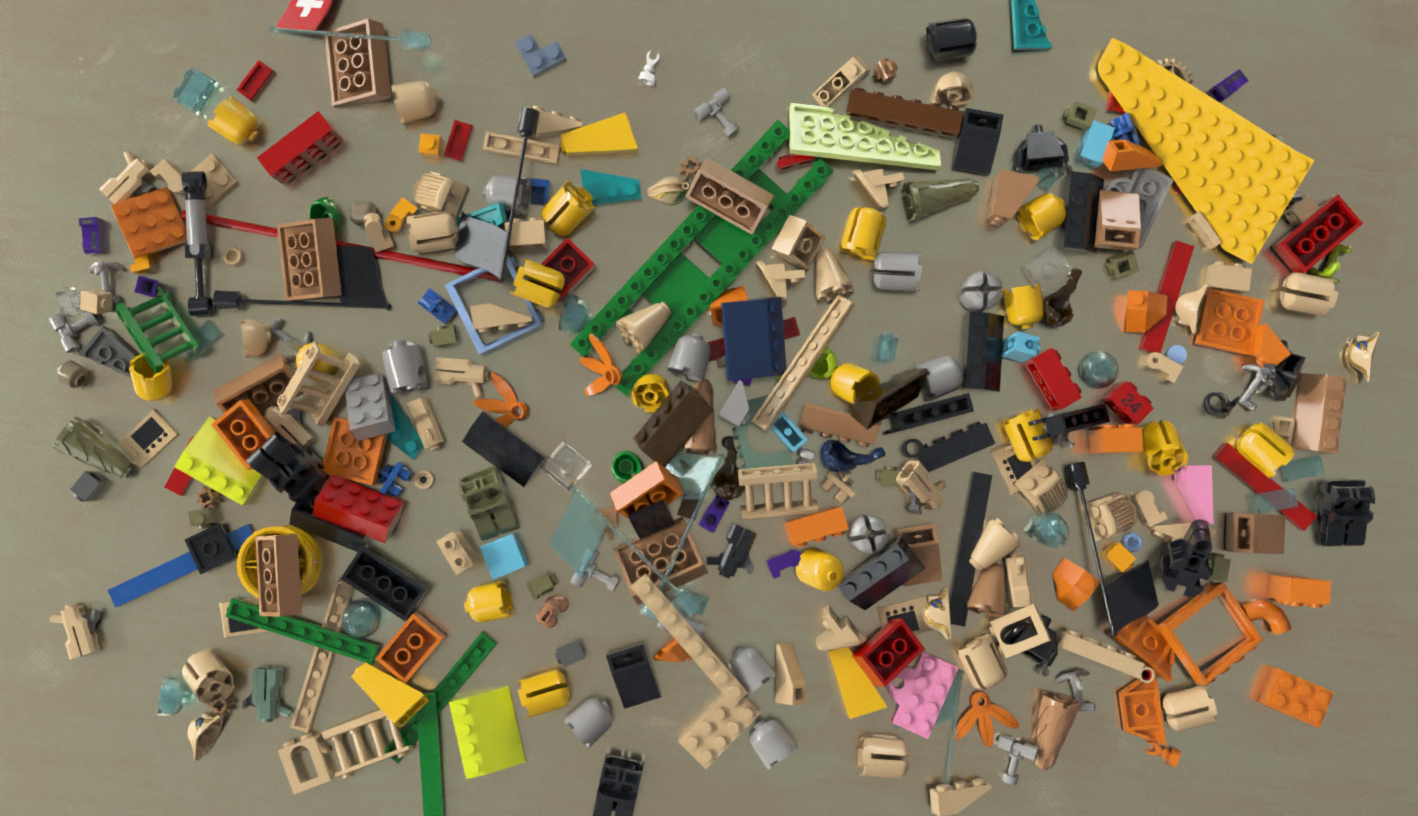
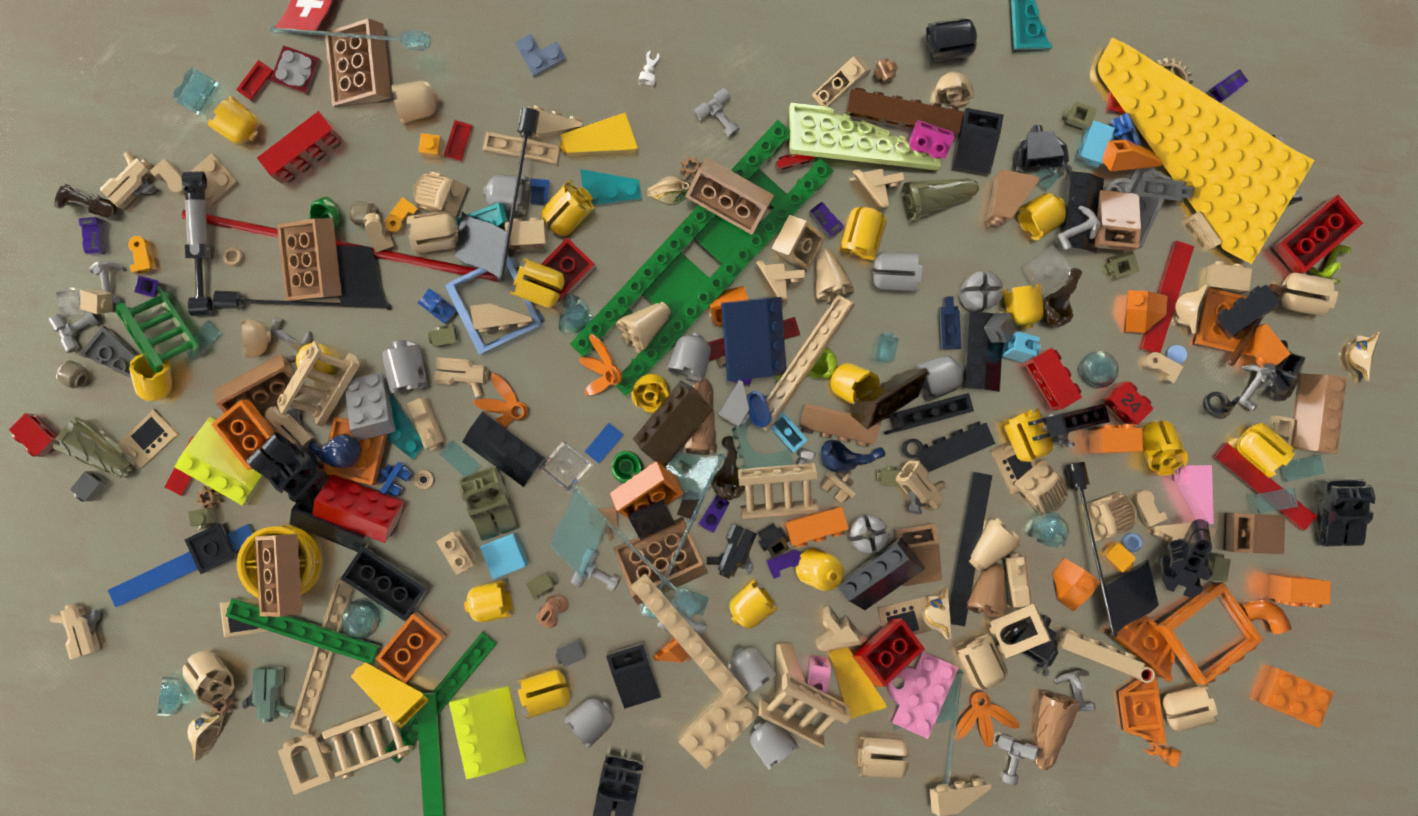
orange plate [111,187,187,260] -> none
tan brick [1284,193,1320,226] -> none
none -> red brick [8,413,58,457]
none -> dark brown piece [54,184,118,217]
none -> light grey piece [270,45,320,94]
none -> dark blue hair [309,435,362,468]
none -> clear light blue tile [439,440,481,476]
none -> blue tile [584,423,624,464]
none -> yellow cylinder [729,579,778,629]
none -> blue tile [746,391,772,428]
none -> black brick [757,523,790,559]
none -> tan fence [759,673,851,748]
none -> bright pink torso [806,655,831,694]
none -> dark purple leg [809,202,844,240]
none -> dark pink brick [909,120,954,159]
none -> dark blue hinge [940,296,961,350]
none -> dark grey brick [984,313,1017,343]
none -> light grey piece [1058,206,1101,250]
none -> dark grey hinge [1138,176,1194,201]
none -> black brick [1215,285,1281,340]
none -> reddish brown piece [1228,283,1284,366]

